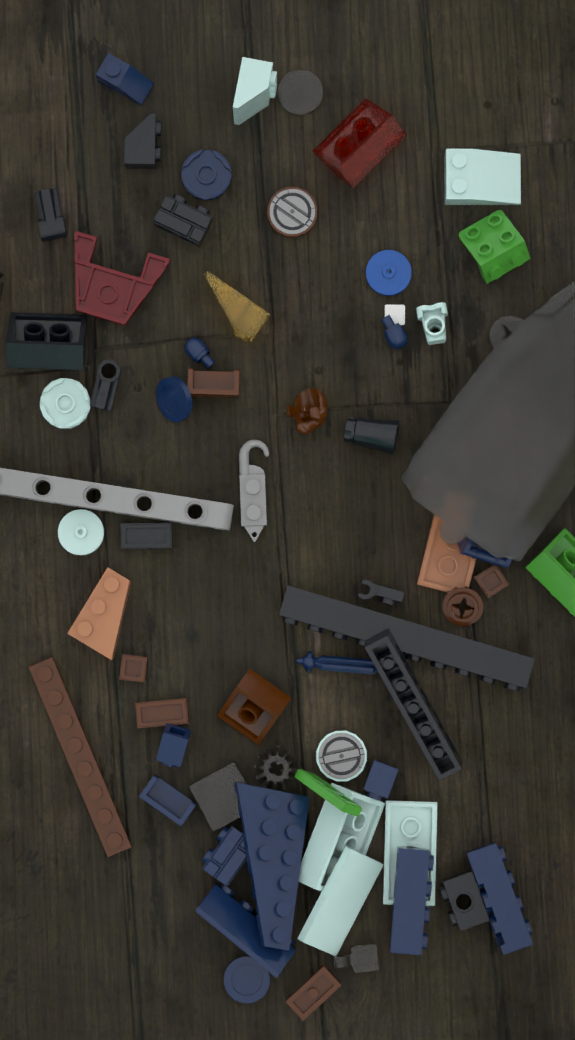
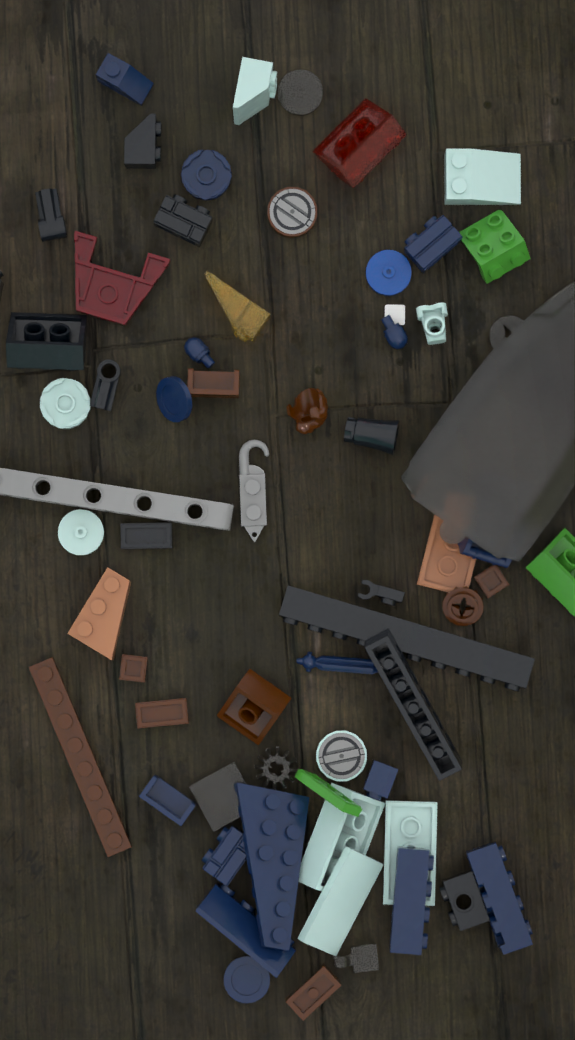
dark blue brick [156,723,191,767] -> none
none -> dark blue brick [403,215,463,274]

